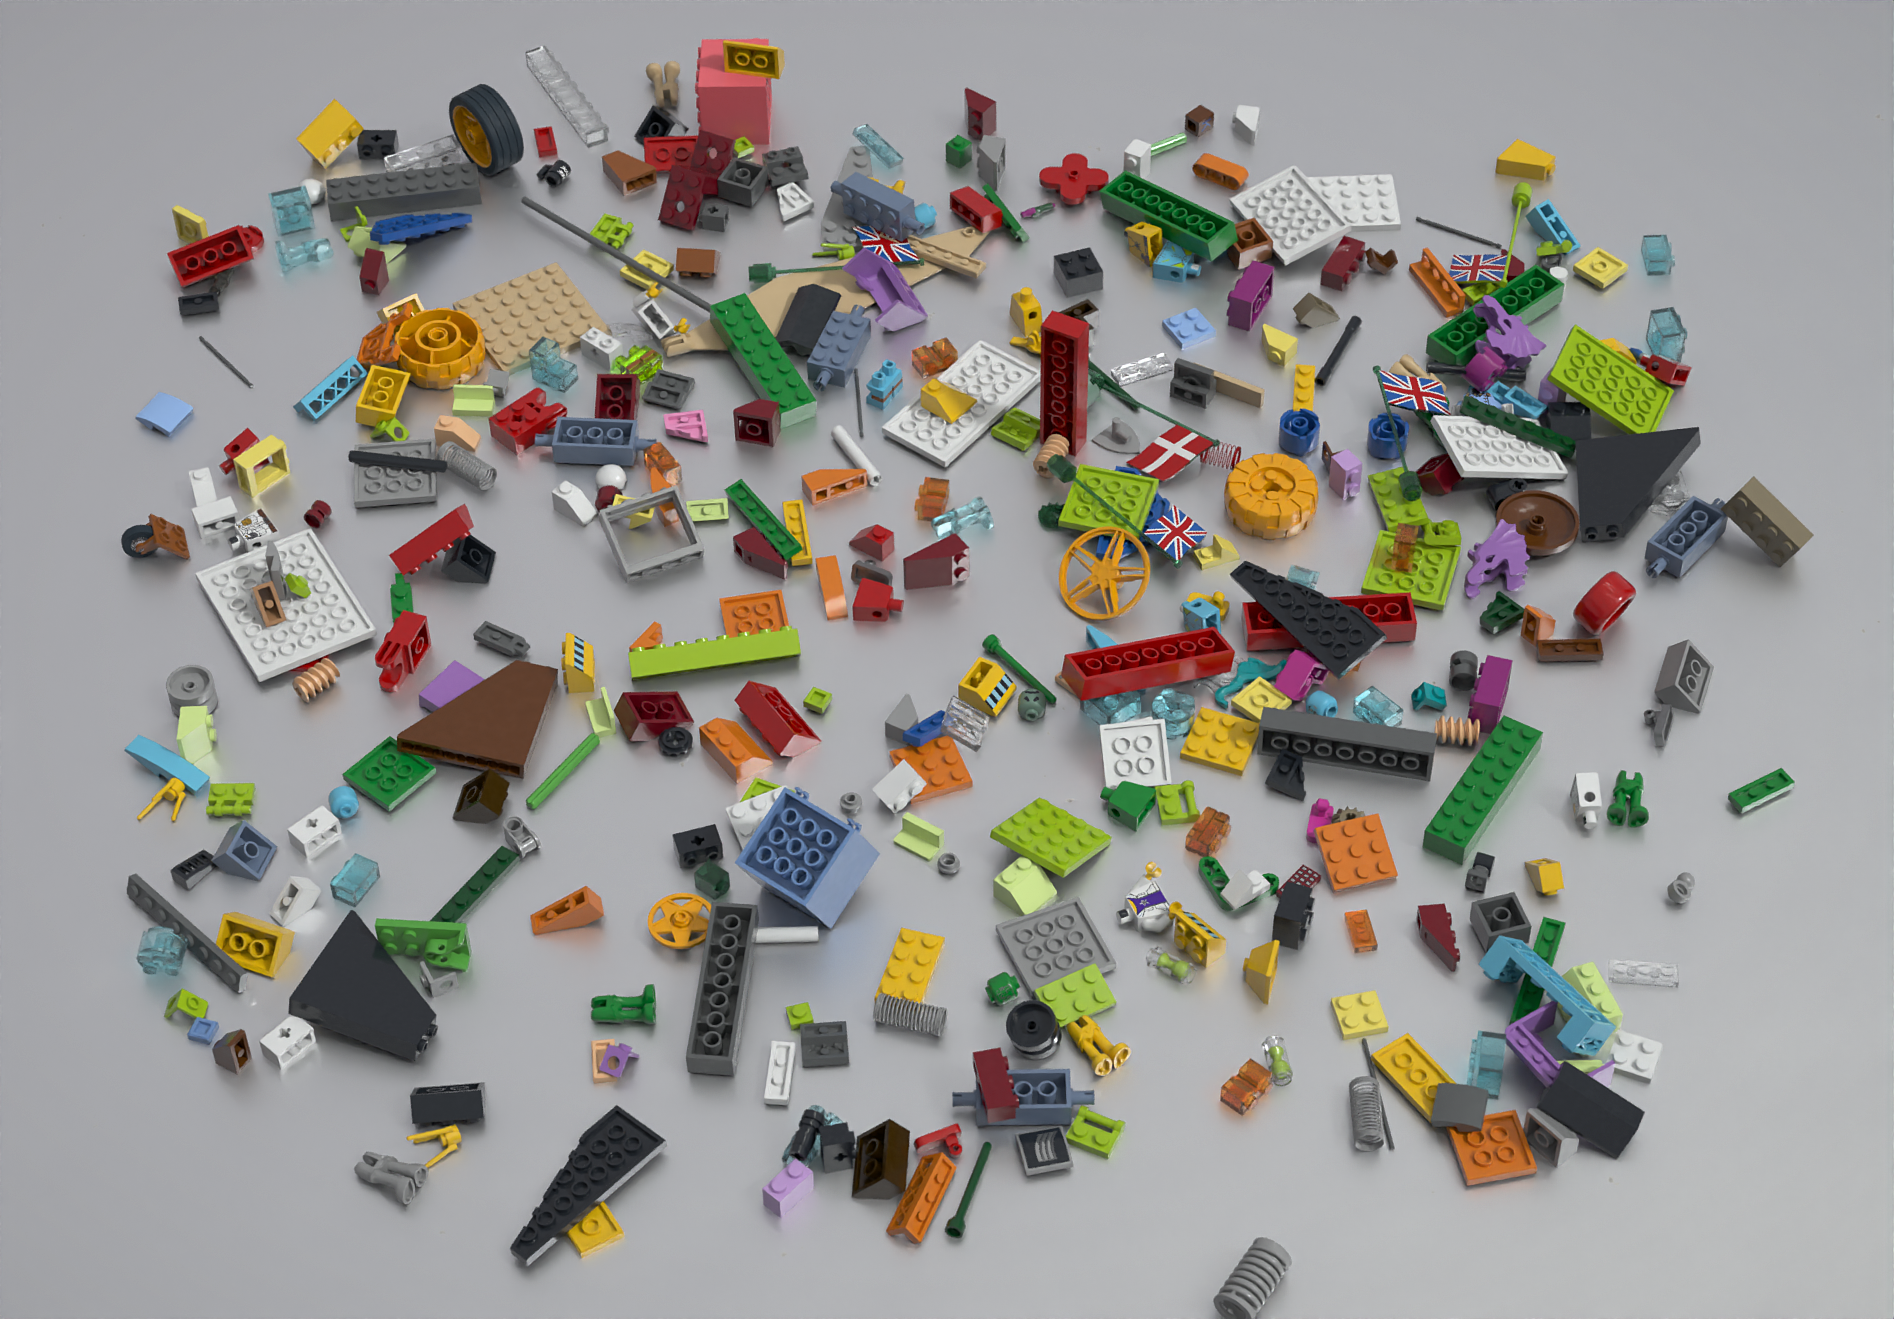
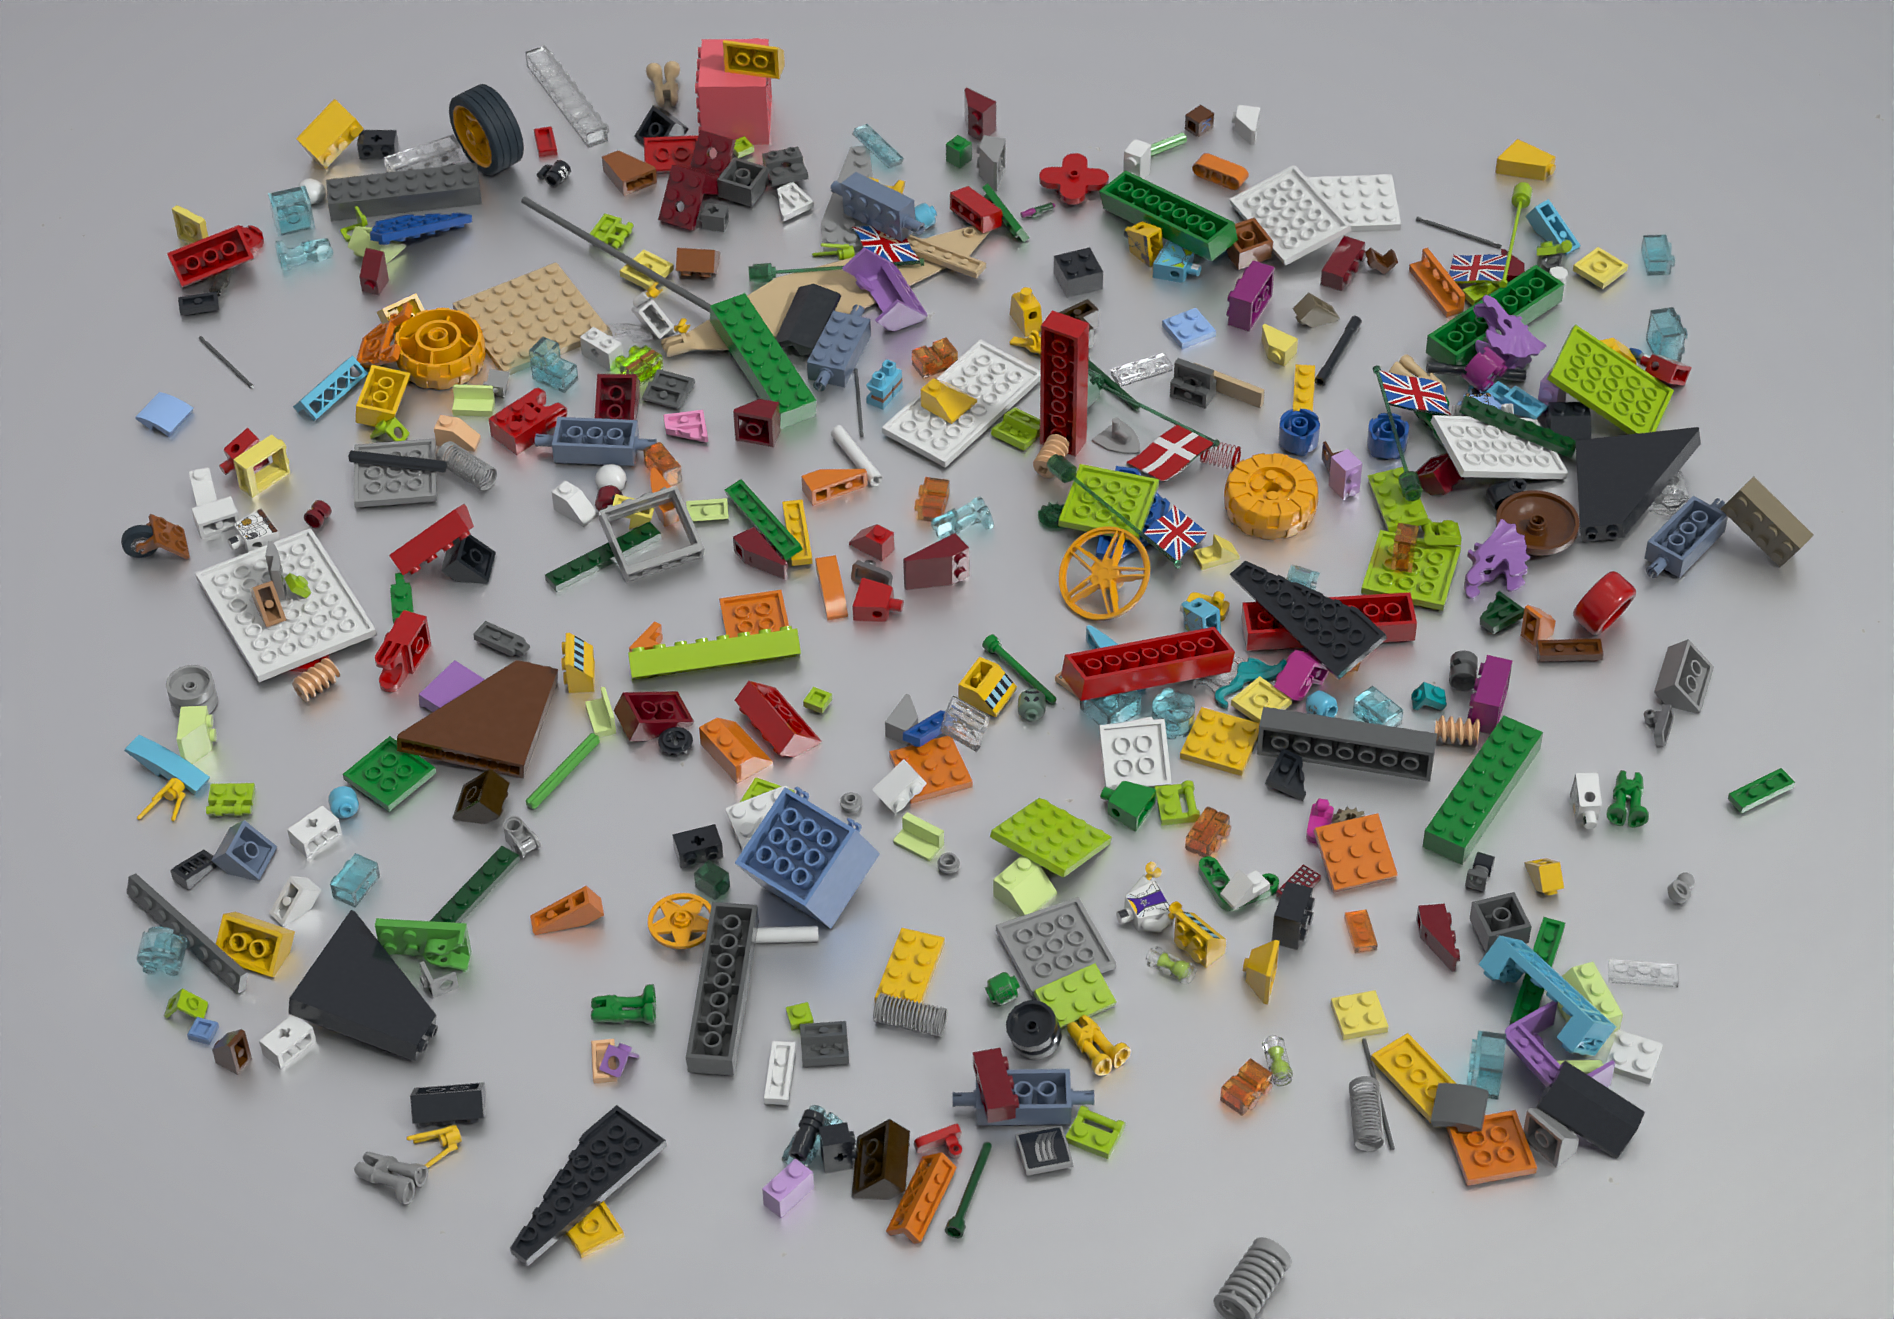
none -> dark green plate [545,522,662,592]

